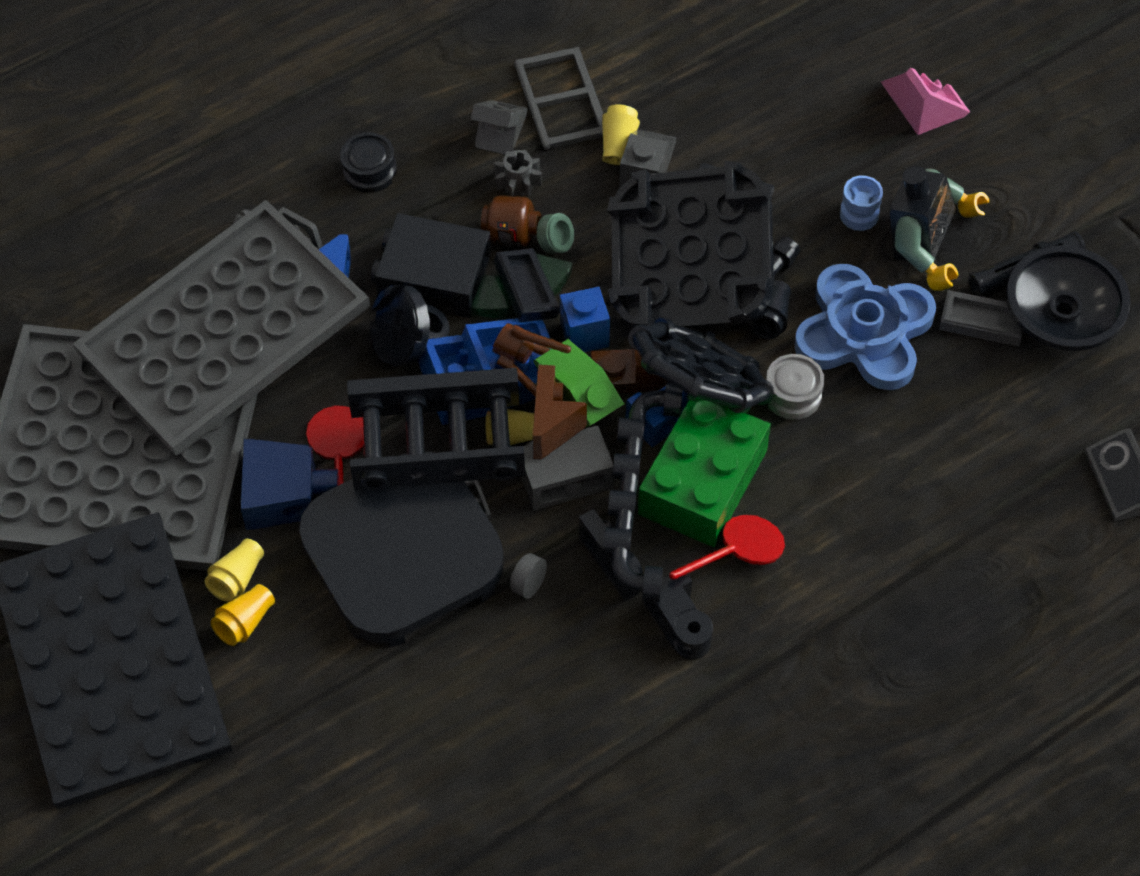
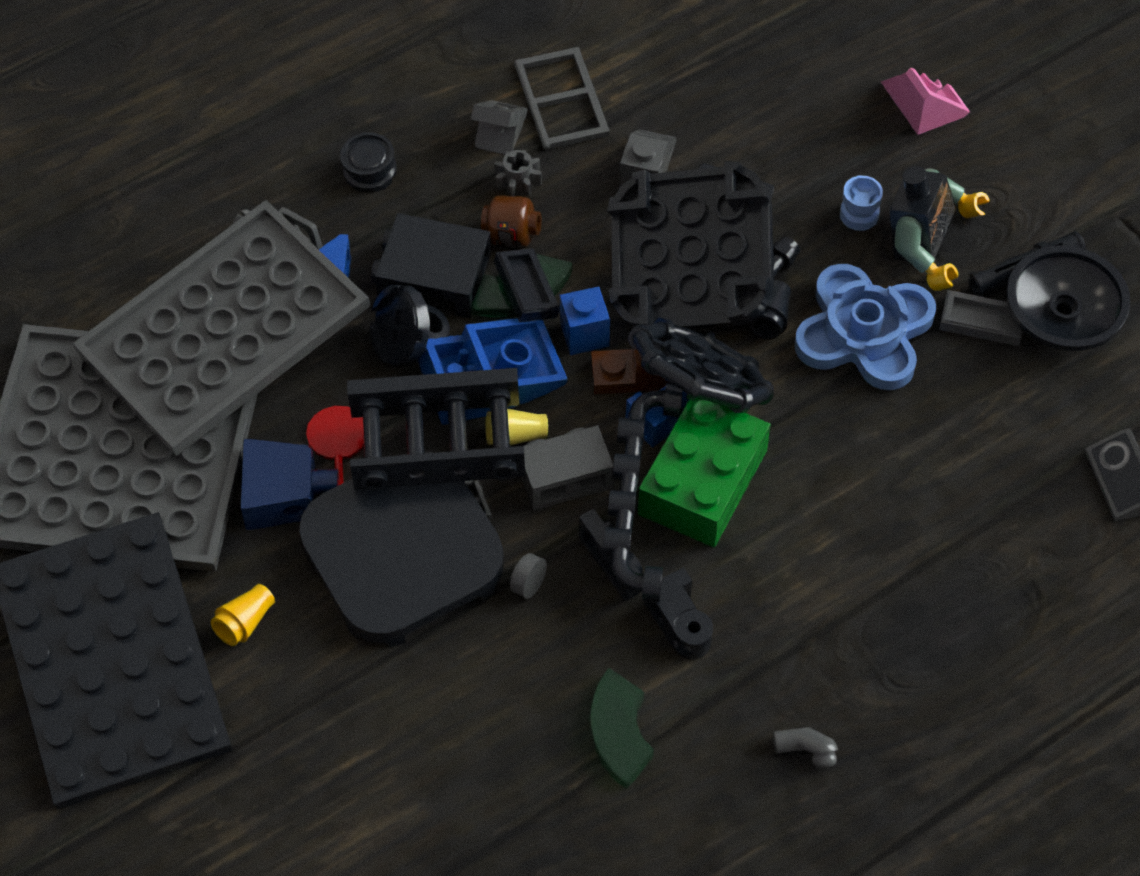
light yellow cone [205,538,264,602] -> none
reddish brown plant [492,323,572,397] -> none
bright green slope [533,339,624,428] -> none
reddish brown slope [533,365,587,459] -> none
sand green tile [537,213,574,254] -> none
light yellow cone [602,104,640,165] -> none
red piece [669,515,785,580] -> none
light grey wheel [766,354,824,420] -> none
none -> clear green tile [591,668,654,789]
none -> dark grey arm [772,727,838,768]

